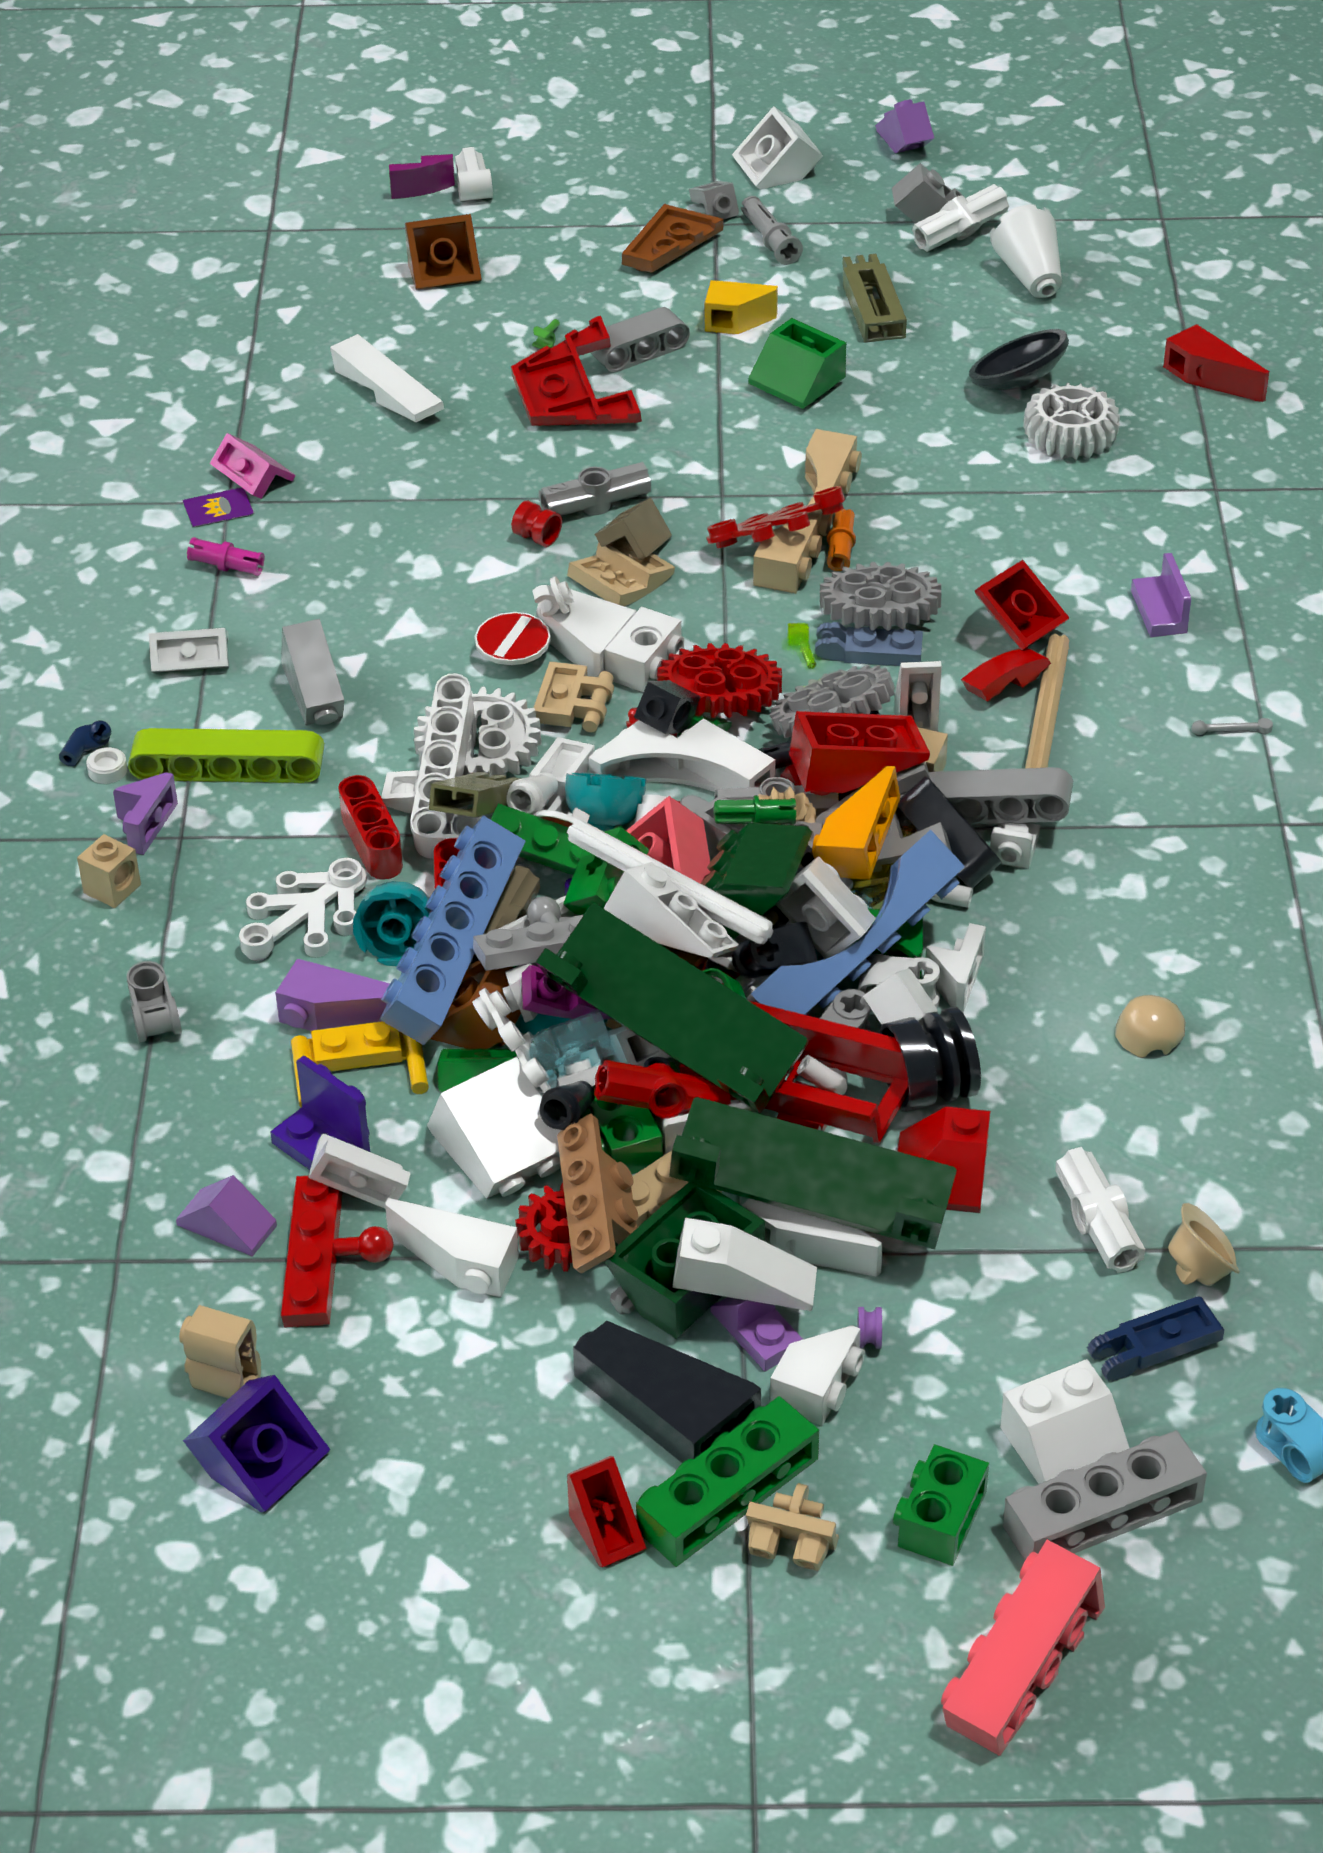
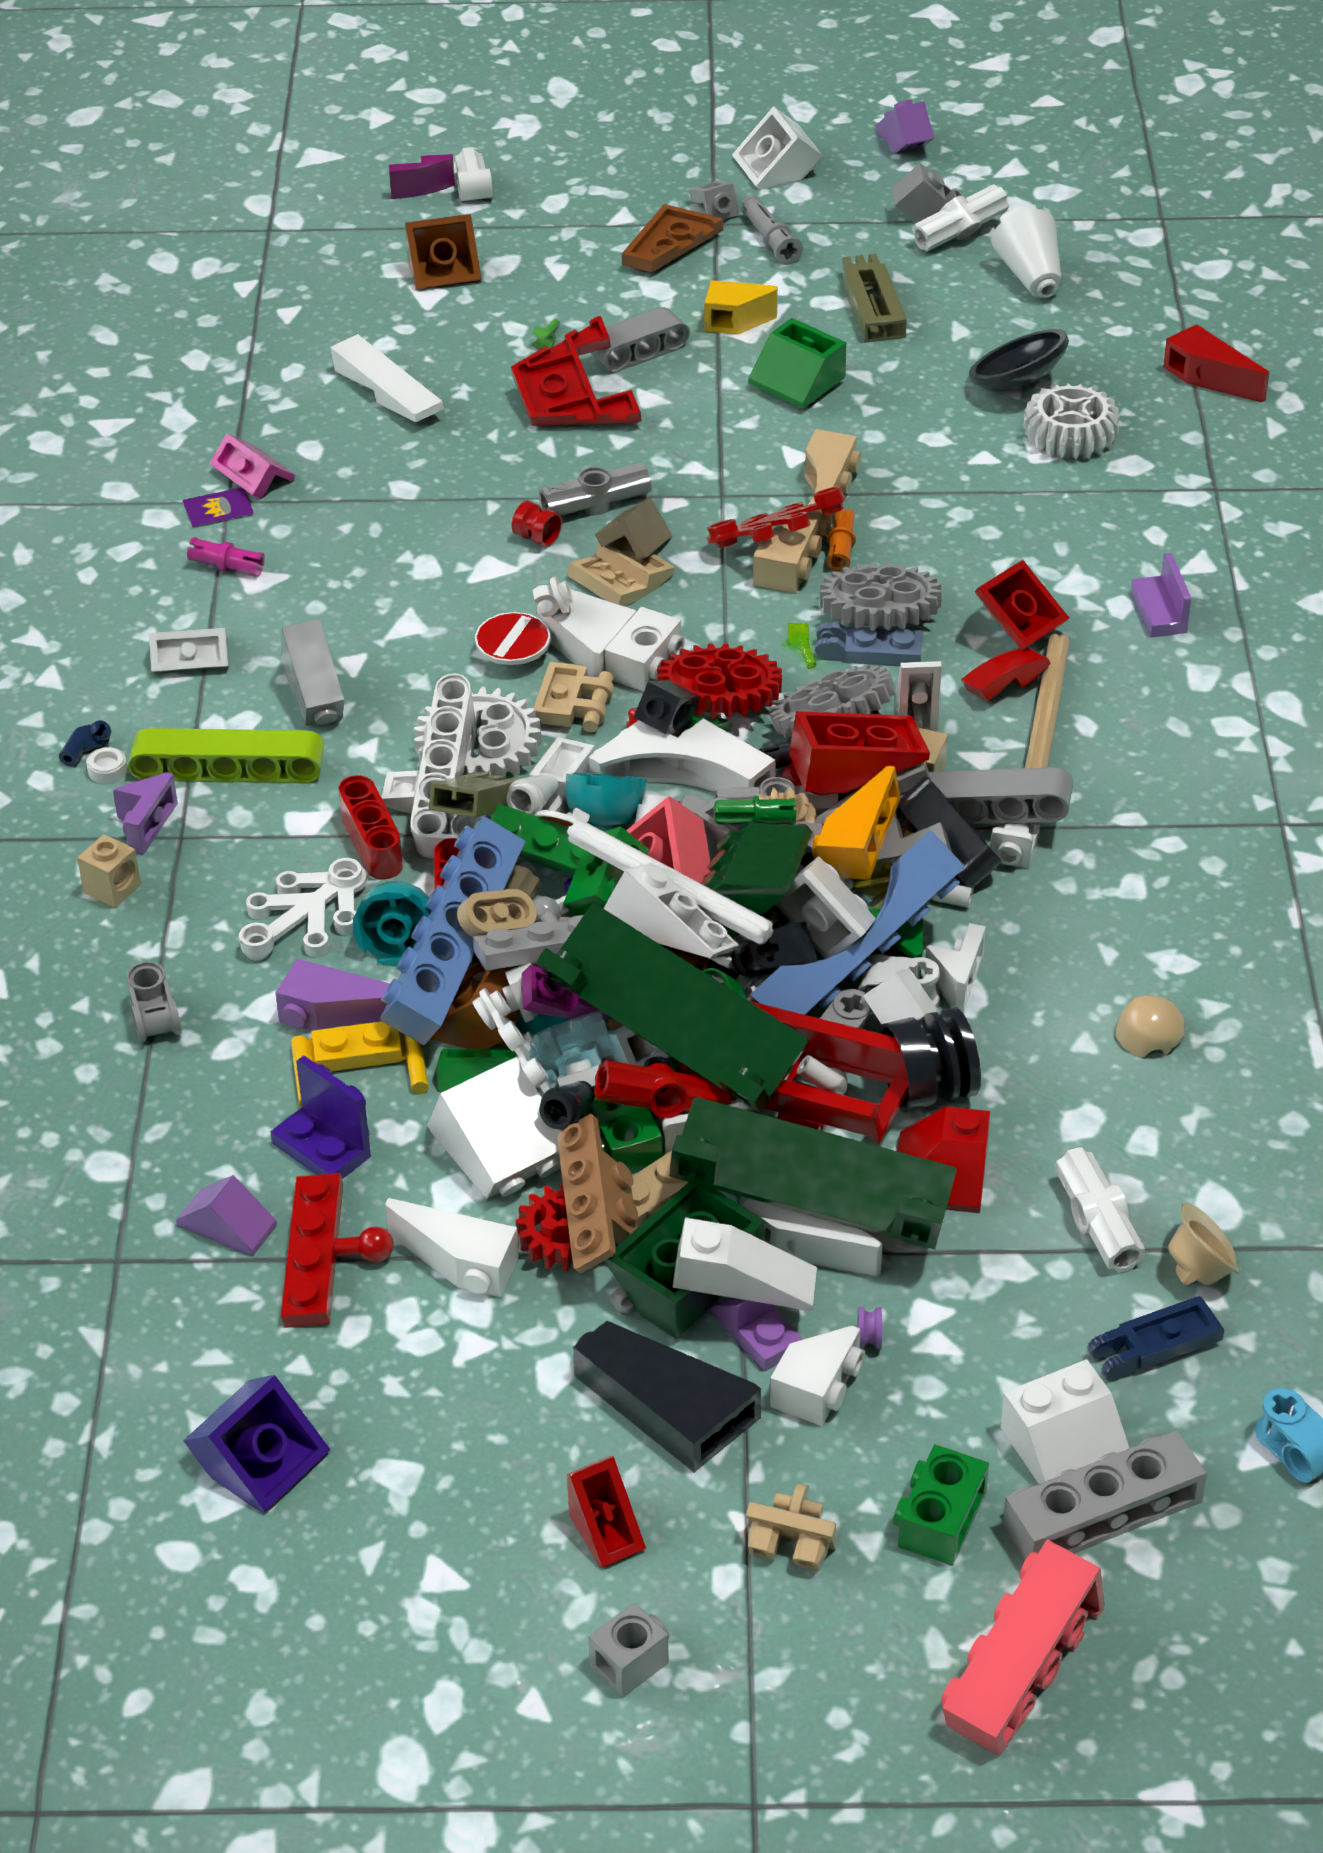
tan brick [179,1305,261,1399] -> none
white panel [308,1134,410,1208] -> none
green brick [636,1396,819,1567] -> none
light grey hinge [1191,718,1273,736] -> none
none -> tan plate [457,889,537,937]
none -> light grey brick [588,1602,669,1698]

